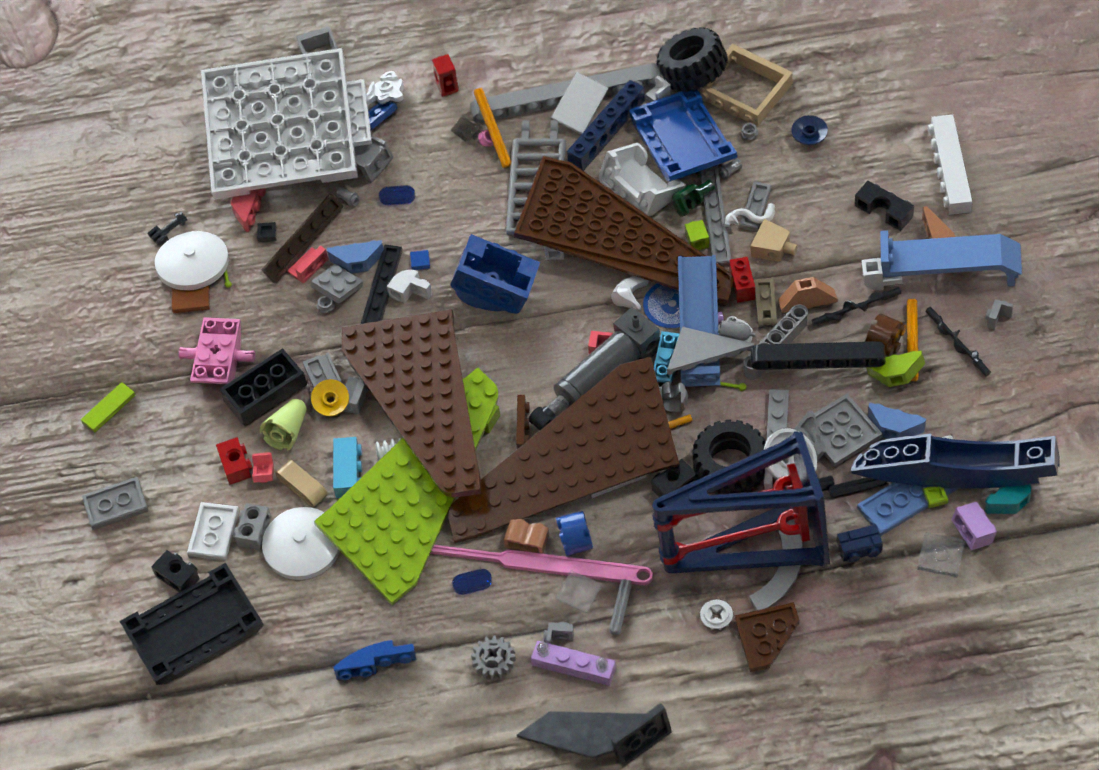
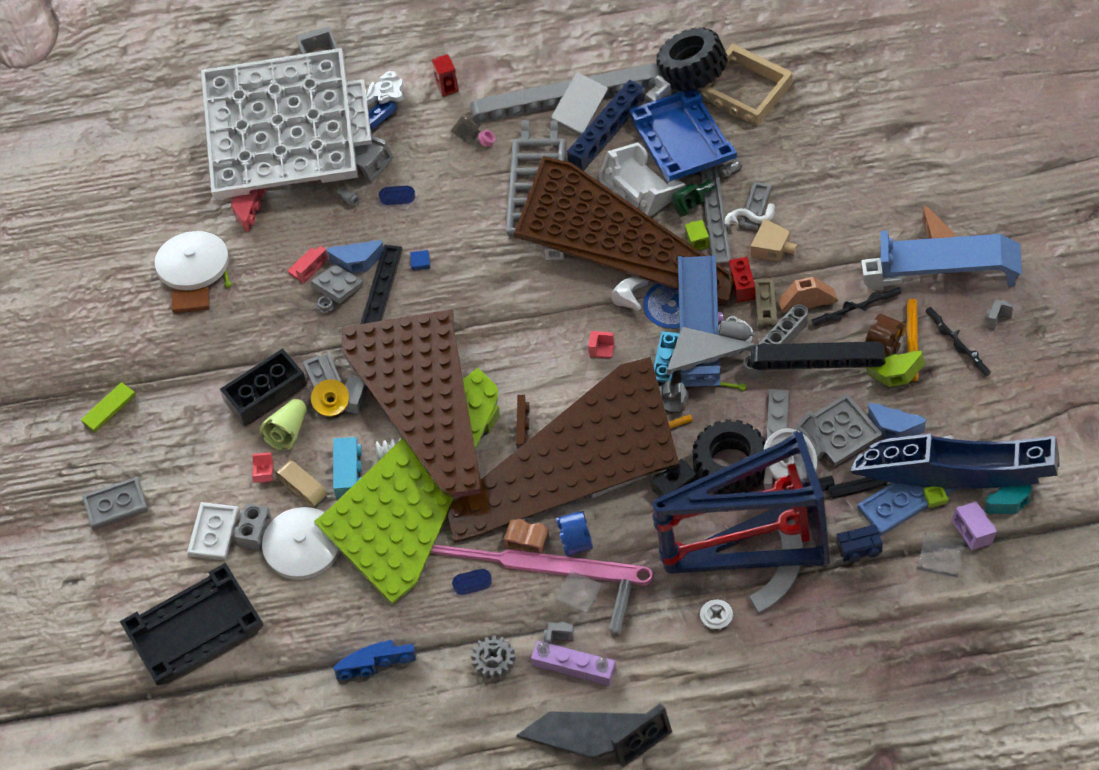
black hinge [148,212,188,246] -> none
black brick [151,550,200,593] -> none
bright pink slope [179,317,255,384] -> none
red brick [216,437,253,485] -> none
black plate [257,222,277,242] -> none
dark brown plate [261,194,343,283] -> none
white brick [387,270,432,304] -> none
blue brick [450,234,540,314] -> none
light orange axle [474,87,511,168] -> none
dark grey piece [528,307,660,430] -> none
reddish brown plate [735,602,799,672] -> none
light grey plate [741,123,759,140] -> none
dark blue dish [791,115,828,145] -> none
black arch [855,180,914,231] -> none
white brick [928,114,972,215] -> none

